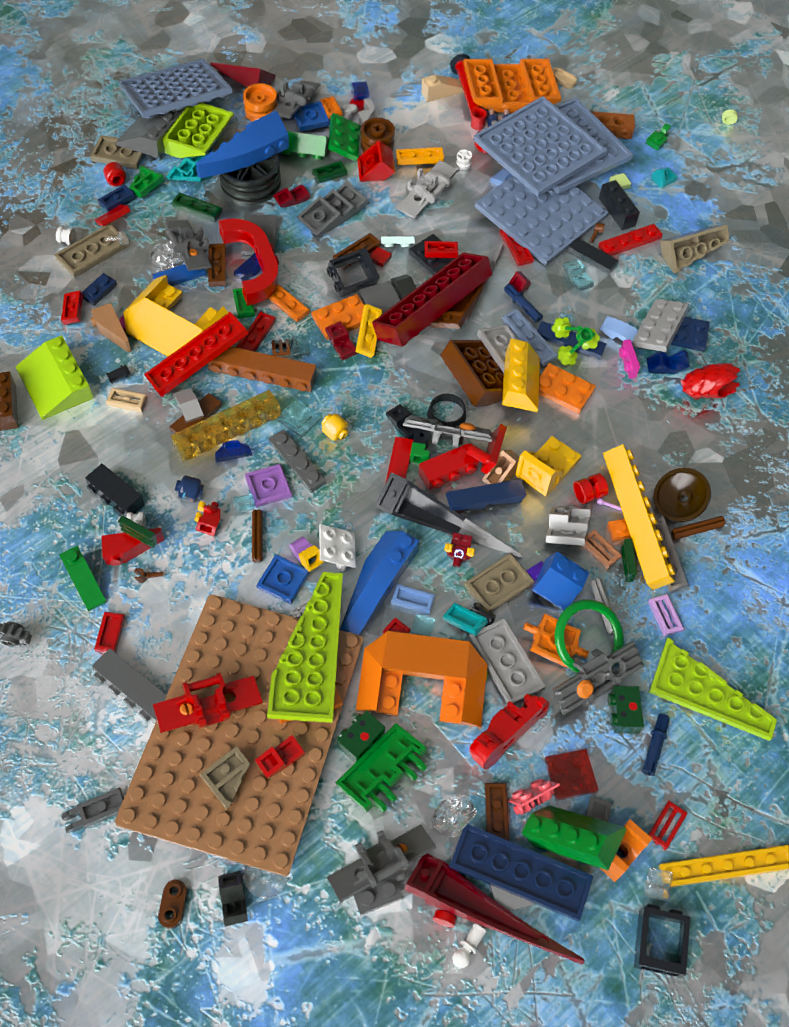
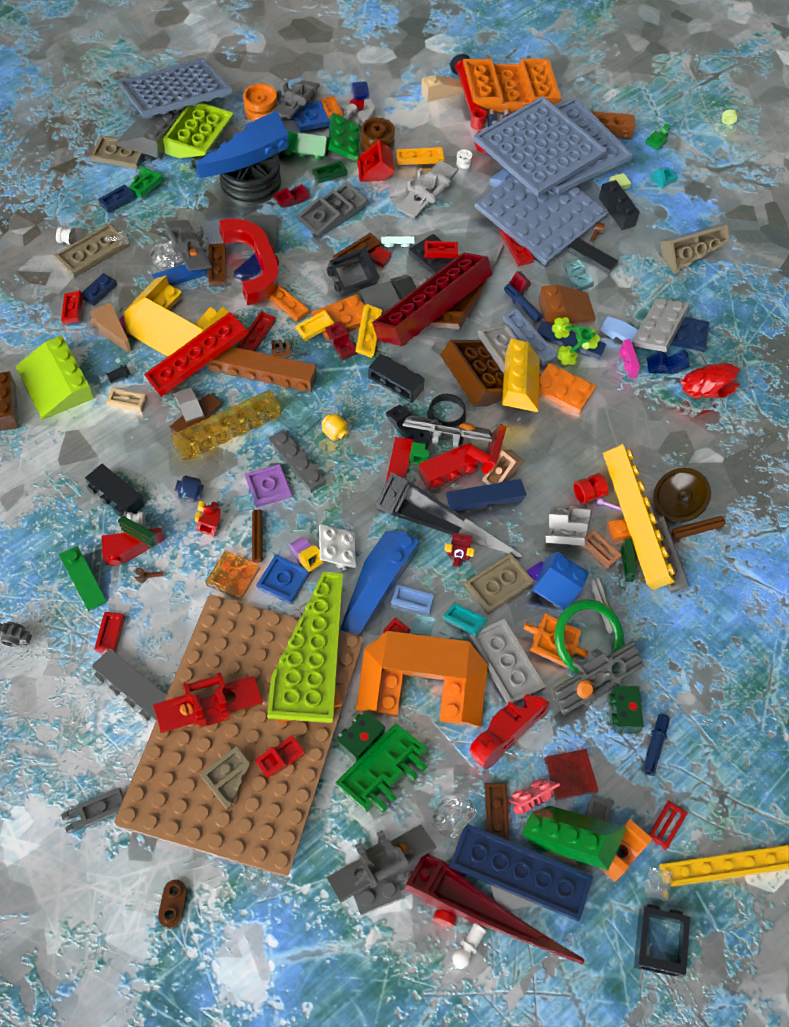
red tile [94,204,130,226] -> none
red head [103,162,126,187] -> none
teal slope [166,154,213,182] -> none
dark green tile [171,192,222,222] -> none
dark red wedge [210,62,276,87] -> none
clear blue tile [215,440,252,462] -> none
pearl dark grey slope [218,871,248,927] -> none
green tile [233,288,255,319] -> none
black pin [470,603,496,625] -> none
yellow bracket [515,436,582,496] -> none
tan tile [552,68,577,89] -> none
red plate [598,224,663,256] -> none
lavender tile [648,594,684,637] -> none
lime wing [648,637,777,741] -> none
none -> clear orange plate [205,550,260,601]
none -> yellow tile [295,310,334,341]
none -> black brick [368,354,425,403]
none -> dark orange slope [538,285,596,325]

